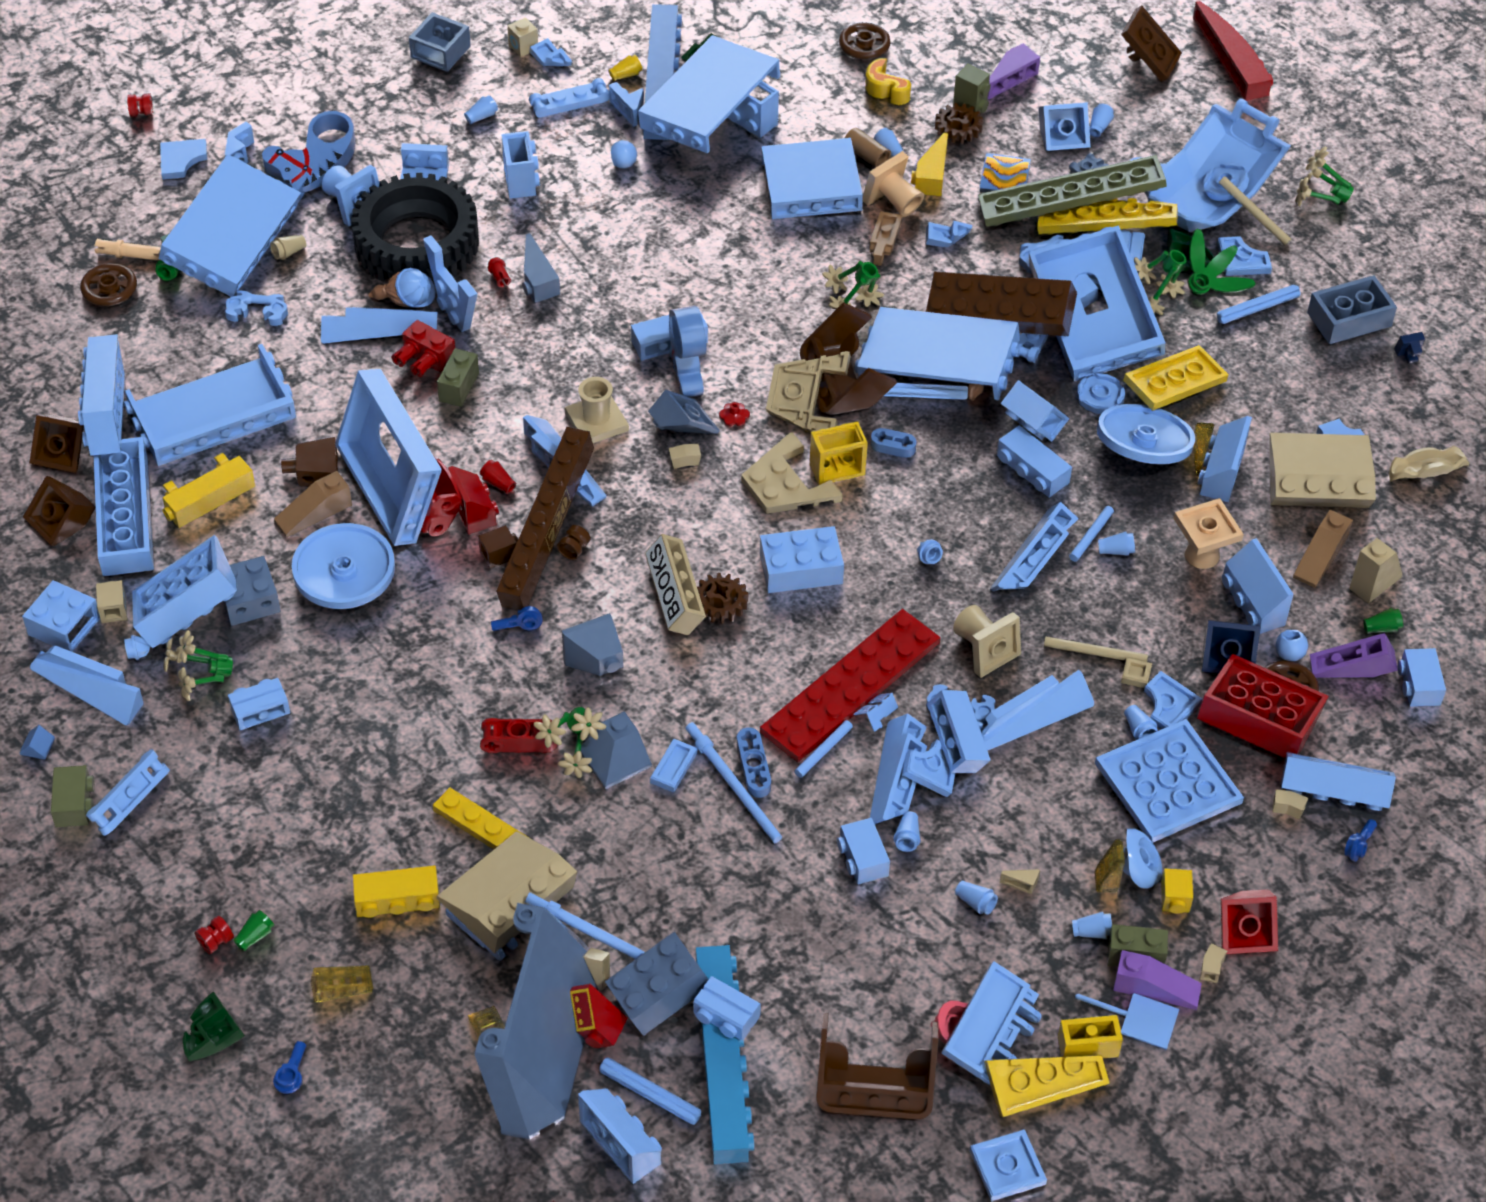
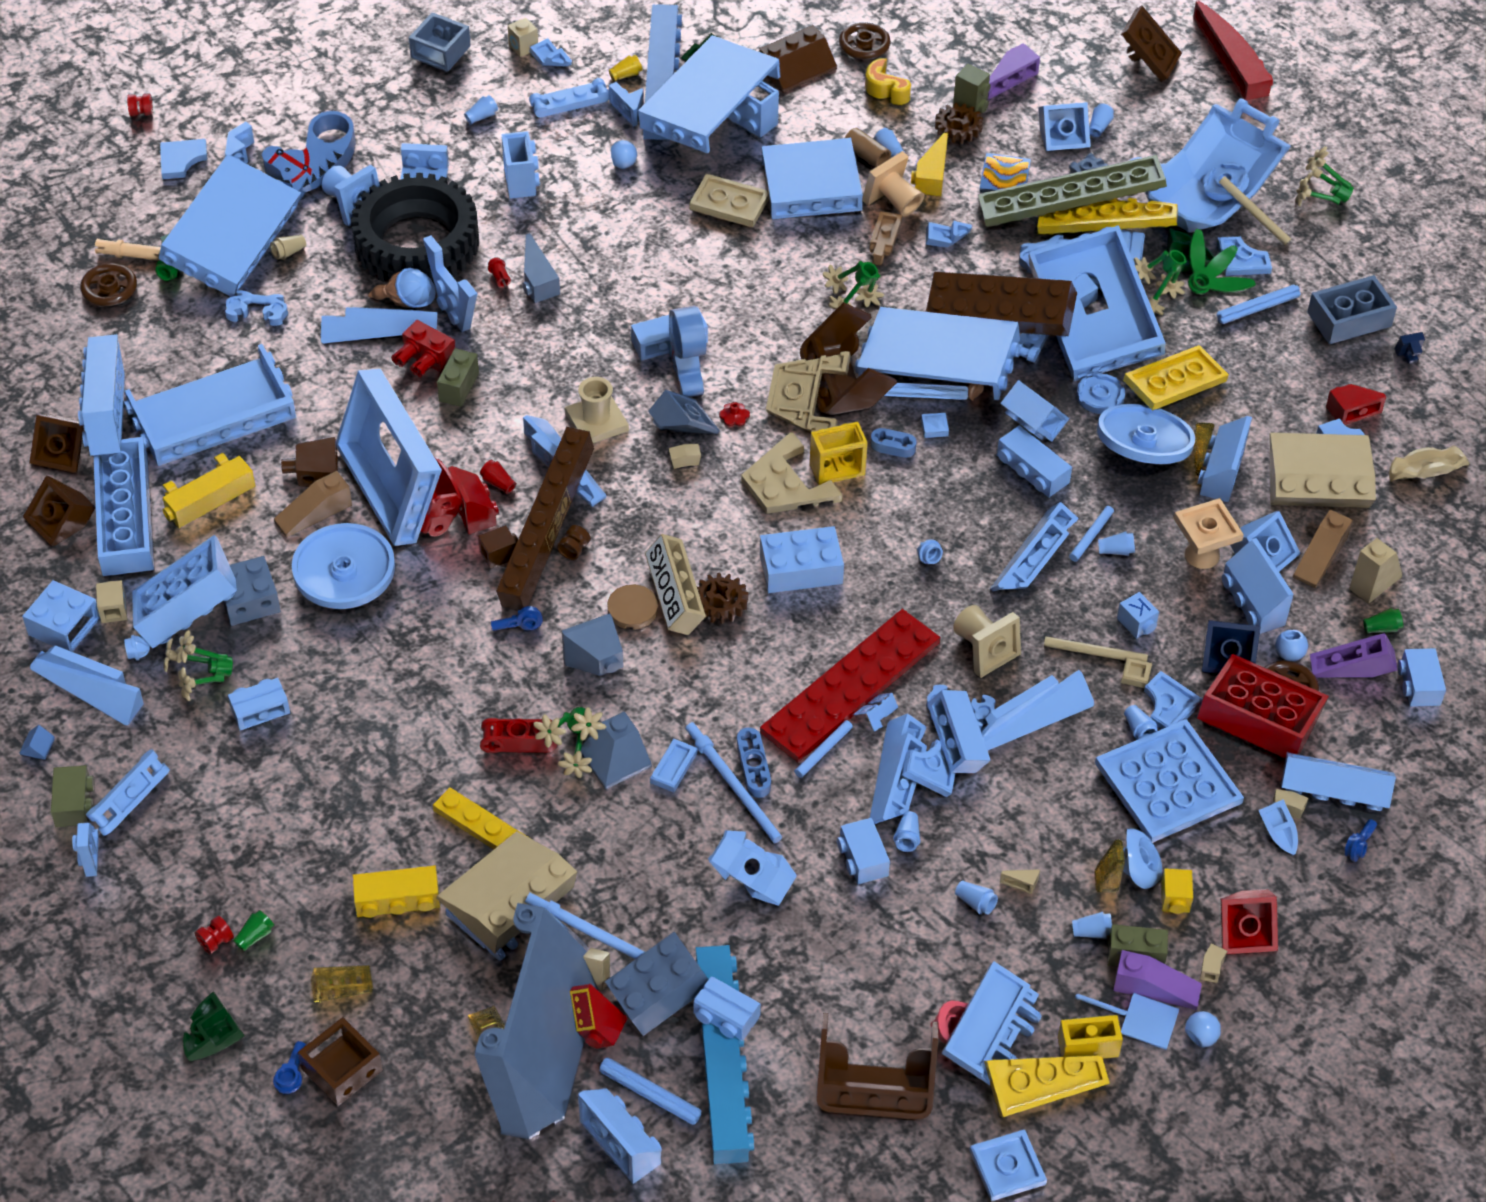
none -> light blue wing [72,823,99,877]
none -> reddish brown piece [298,1017,383,1106]
none -> medium nougat tile [607,584,658,630]
none -> tan plate [689,174,770,227]
none -> light blue piece [708,830,797,906]
none -> reddish brown slope [759,25,837,93]
none -> light blue tile [921,413,949,438]
none -> light blue brick [1117,592,1159,639]
none -> light blue piece [1185,1011,1221,1048]
none -> light blue slope [1230,511,1301,571]
none -> light blue plate [1258,800,1298,855]
none -> red slope [1326,384,1386,425]

